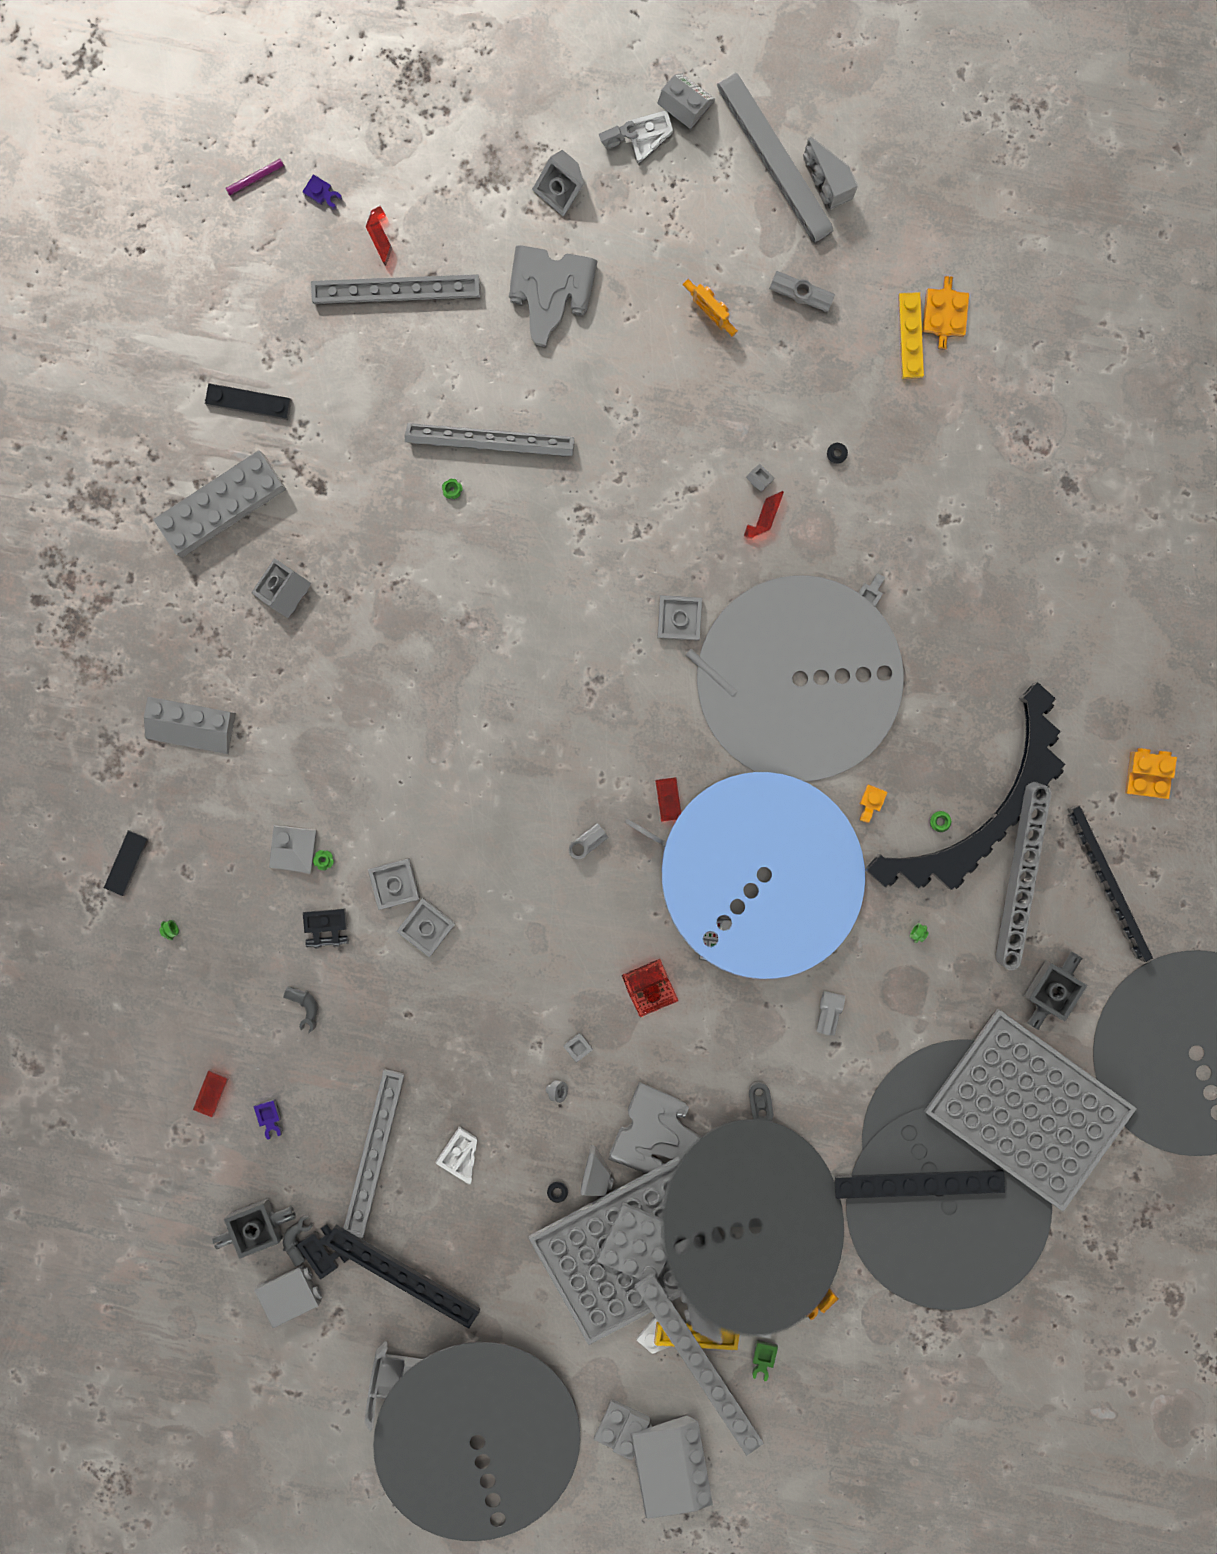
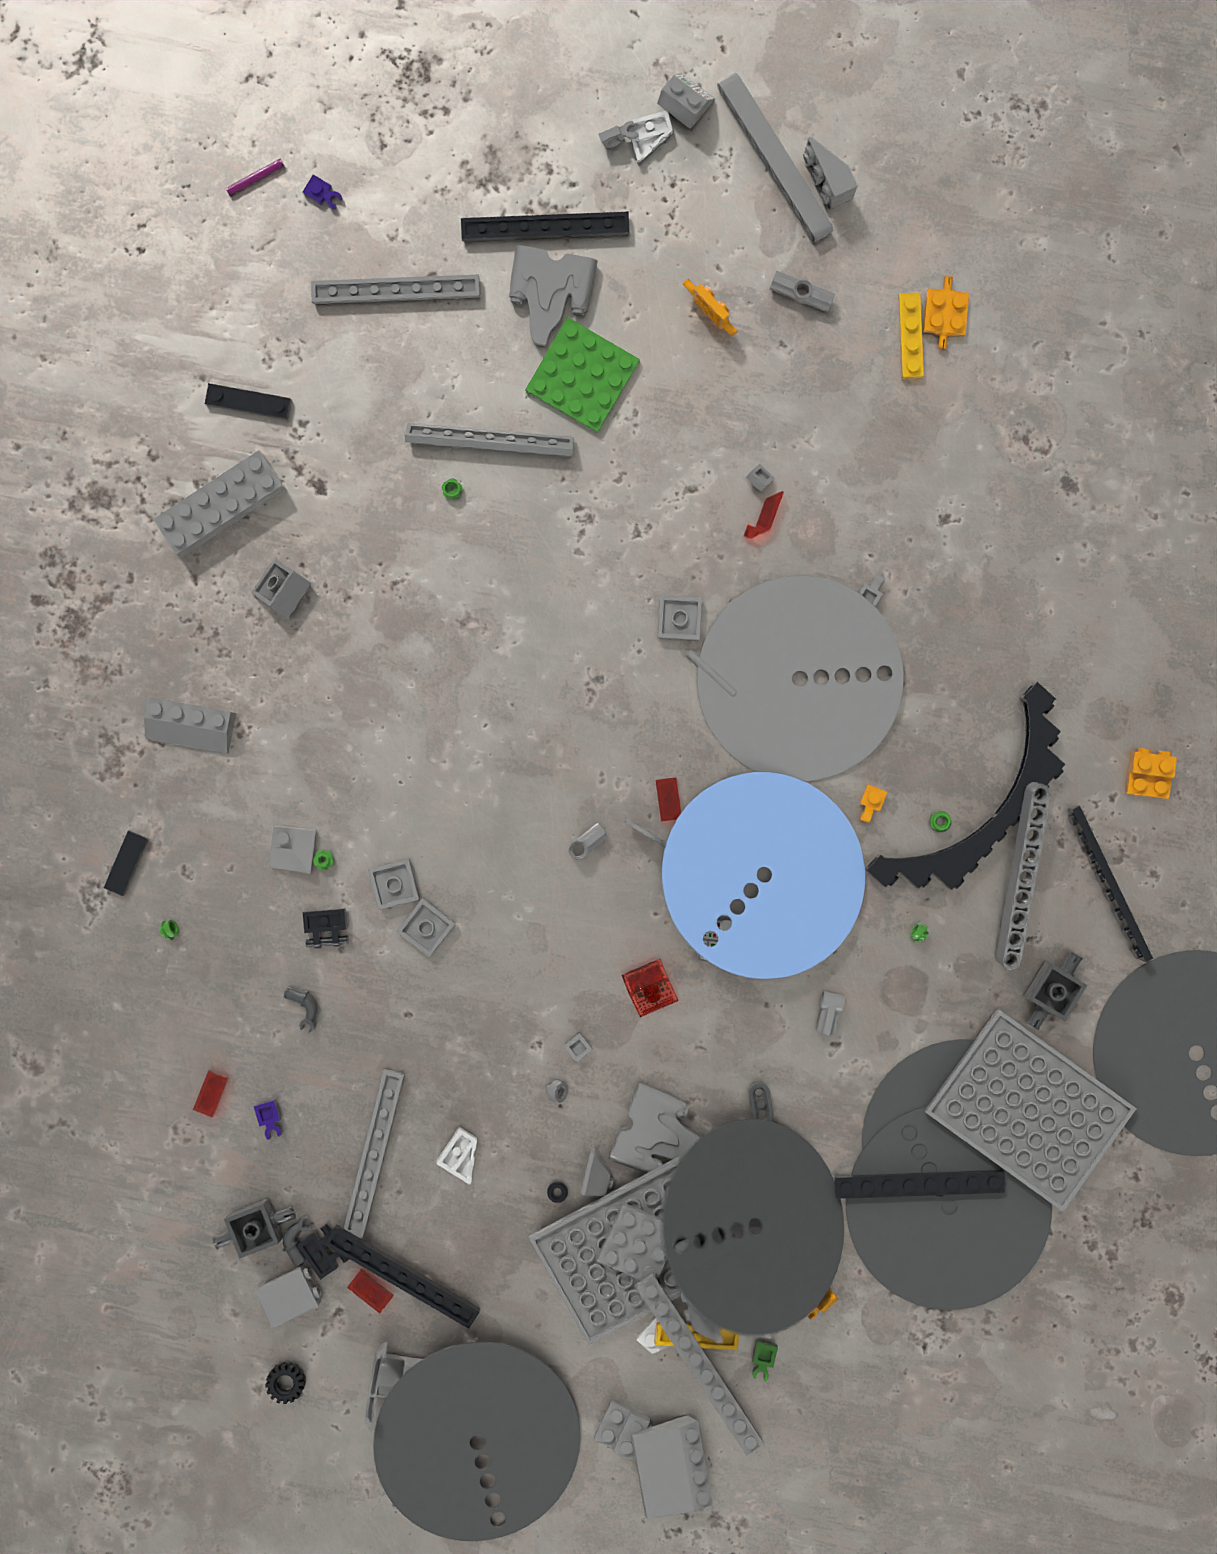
clear red piece [366,205,392,266] -> none
light grey slope [532,150,584,216] -> none
black plate [827,443,848,464] -> none
none -> black tyre [265,1361,306,1404]
none -> clear red plate [347,1269,394,1314]
none -> black plate [461,211,629,241]
none -> bright green plate [525,317,640,433]

